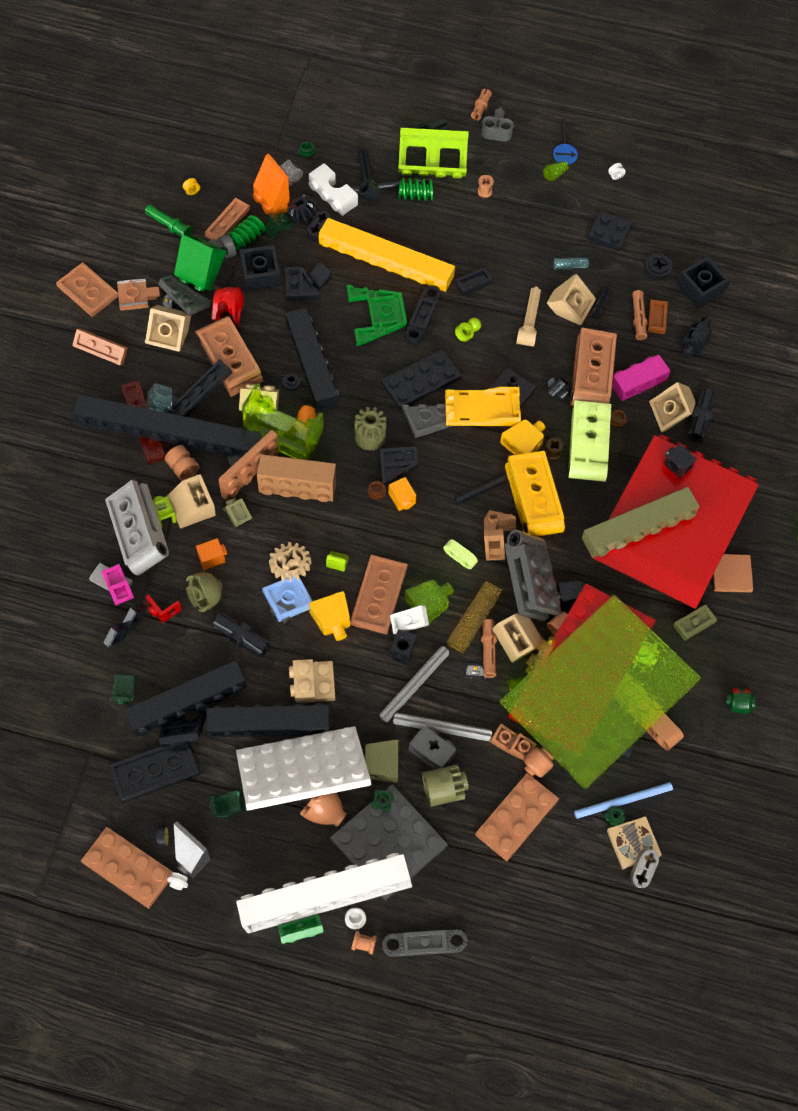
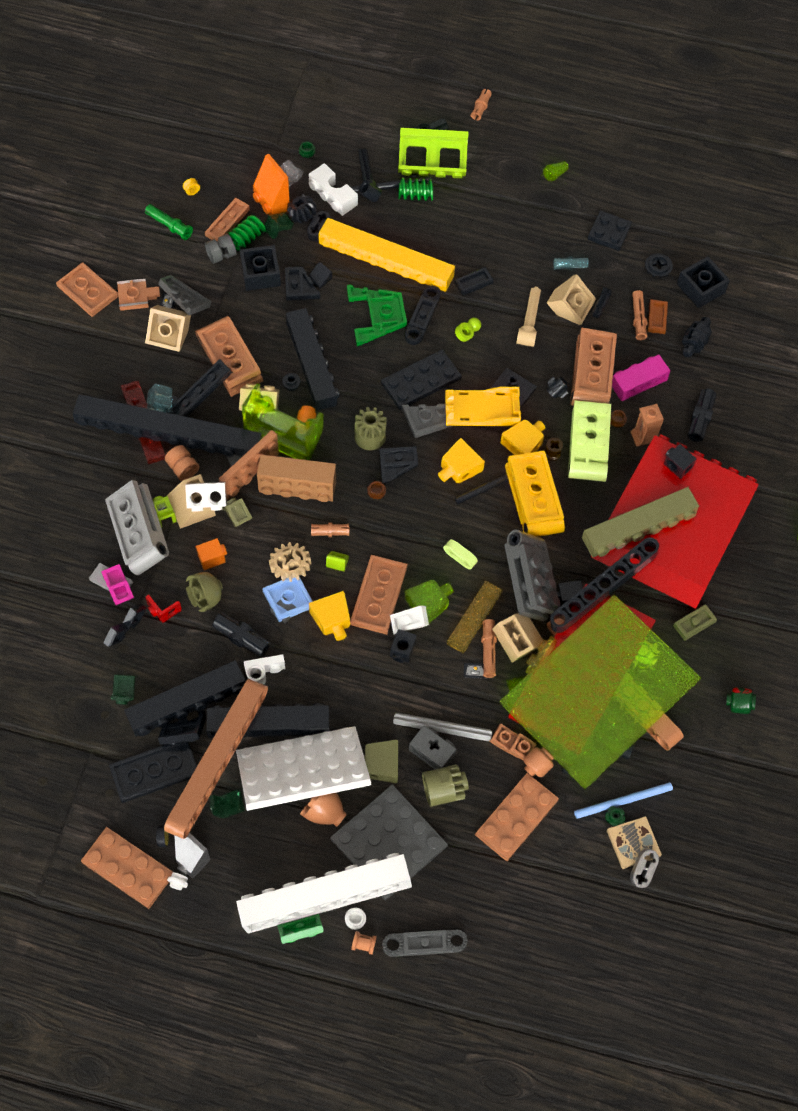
plate [72,328,128,365] -> none
slope [174,234,227,292] -> none
red helmet [212,287,244,327] -> none
tan plate [289,659,335,703] -> none
dark green plate [371,789,394,812] -> none
light grey axle [380,646,449,722] -> none
light orange brick [388,477,416,511] -> none
nougat bush [478,175,494,198] -> none
dark grey beam [481,108,514,141] -> none
medium nougat tile [484,510,516,561] -> none
blue piece [553,118,578,166] -> none
white bush [608,163,626,180] -> none
tan slope [649,382,695,432] -> none
nougat tile [713,554,753,592] -> none
none -> nougat beam [164,679,268,839]
none -> white brick [185,482,227,511]
none -> white plate [244,654,285,685]
none -> nougat pin [311,522,349,538]
none -> yellow torso [438,438,485,483]
none -> black beam [550,537,659,633]
none -> nougat window [630,404,664,446]

